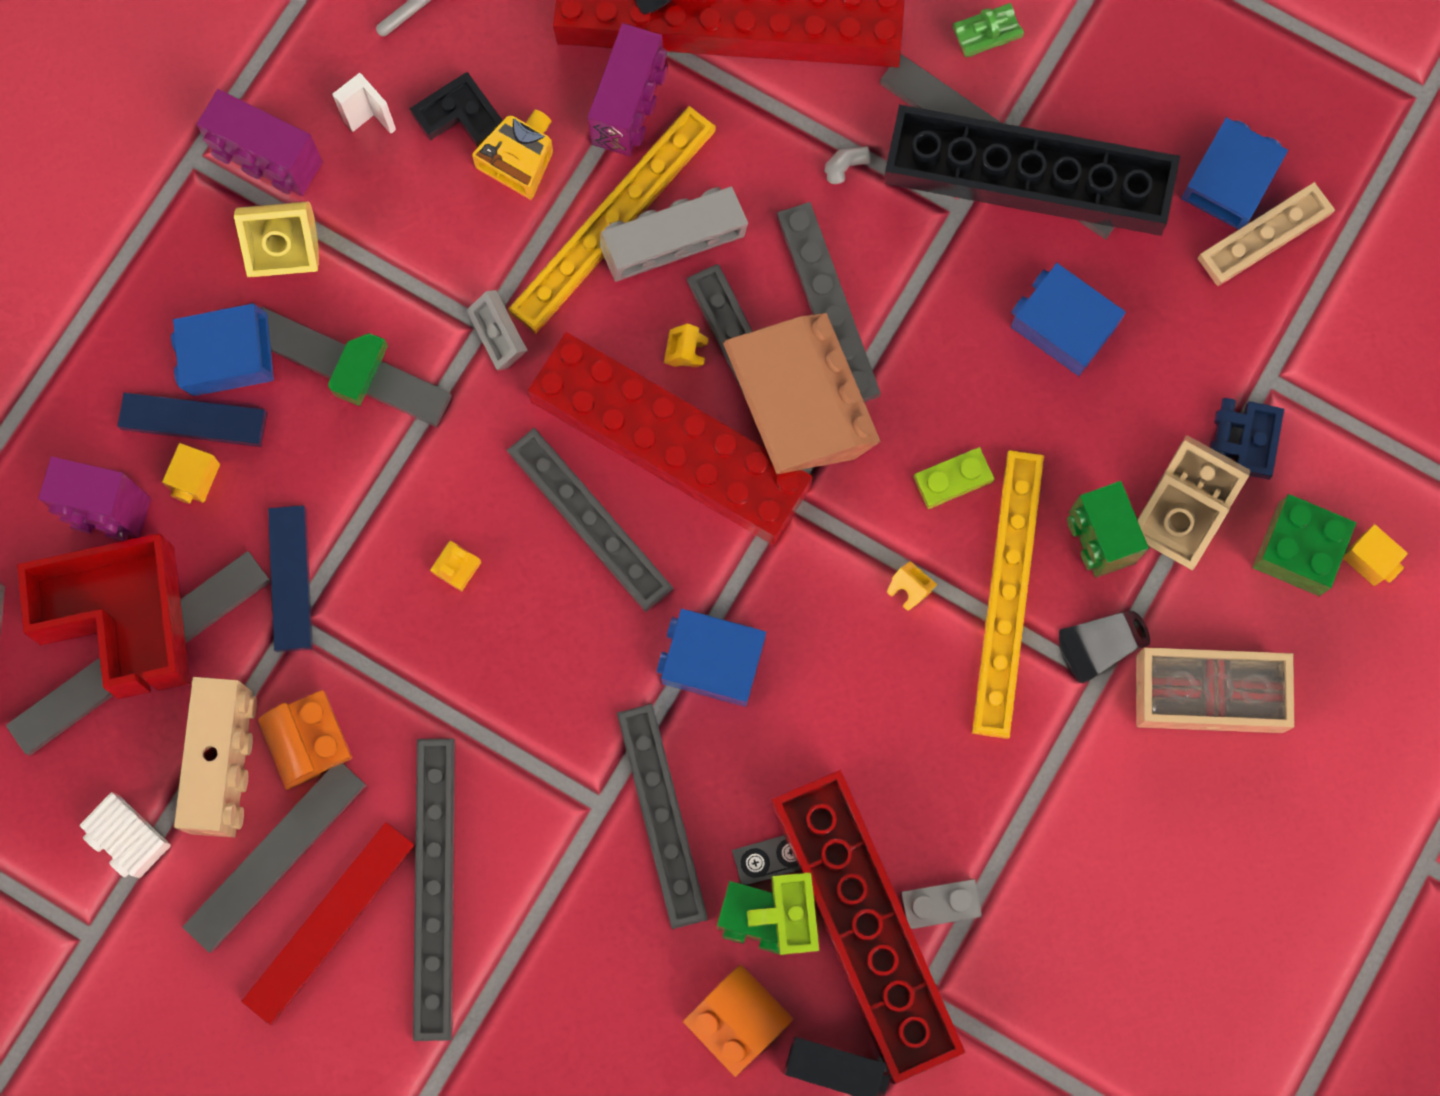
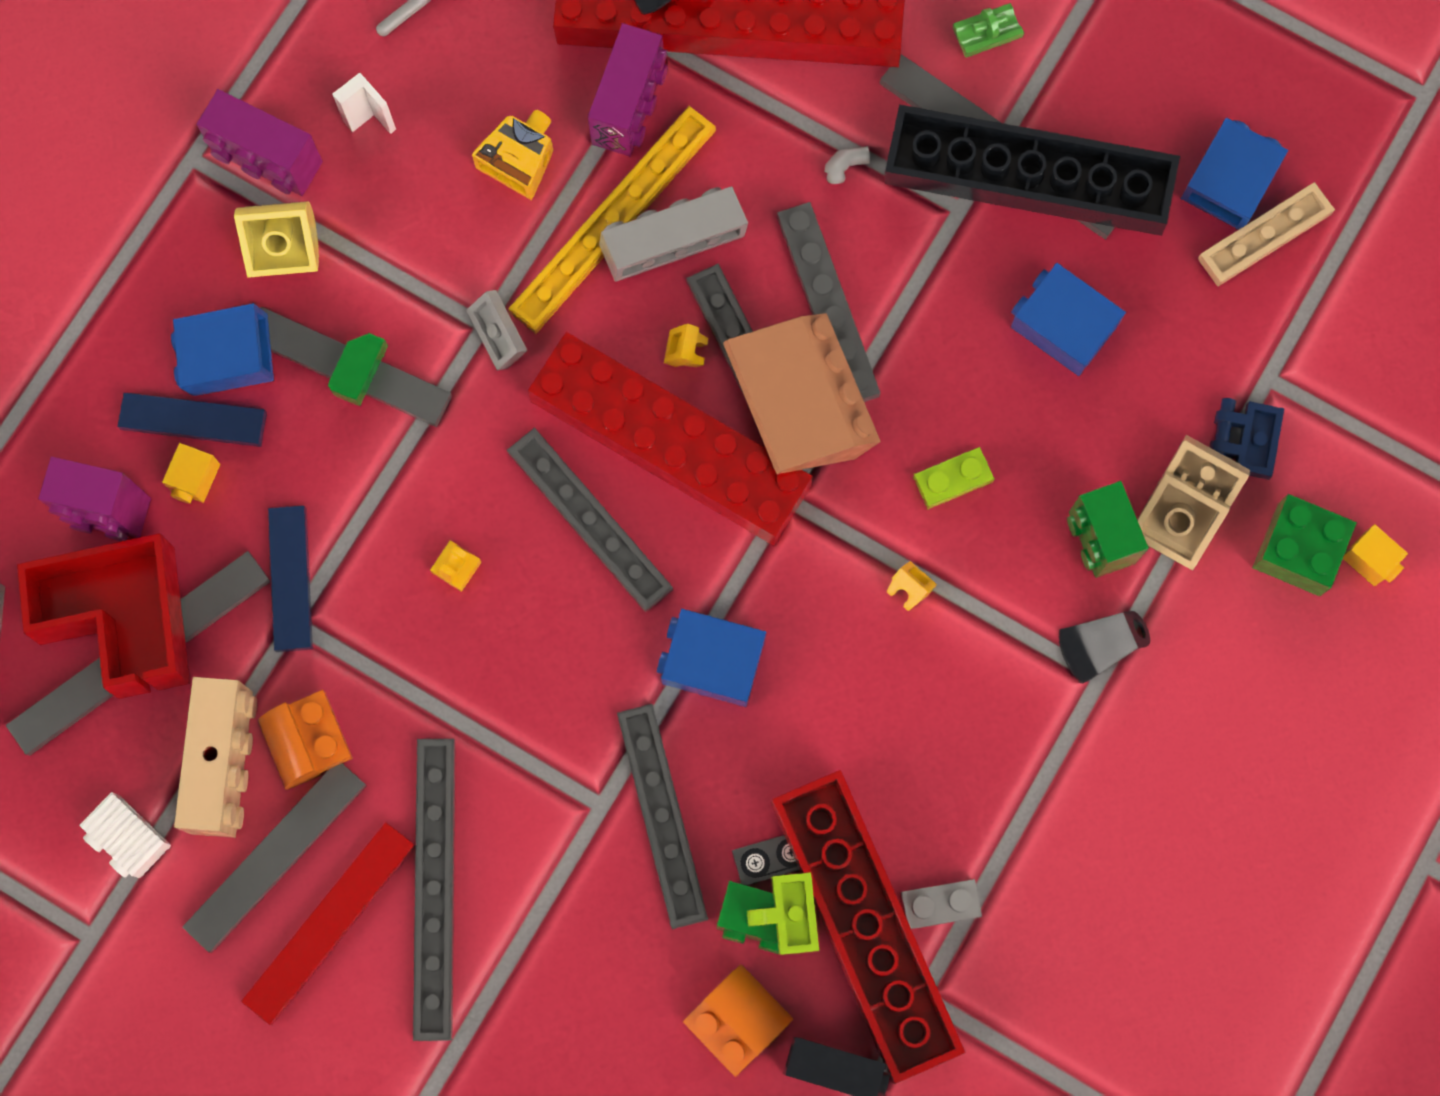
black plate [409,72,503,148] -> none
yellow tile [972,450,1044,739] -> none
clear brick [1136,648,1294,733] -> none

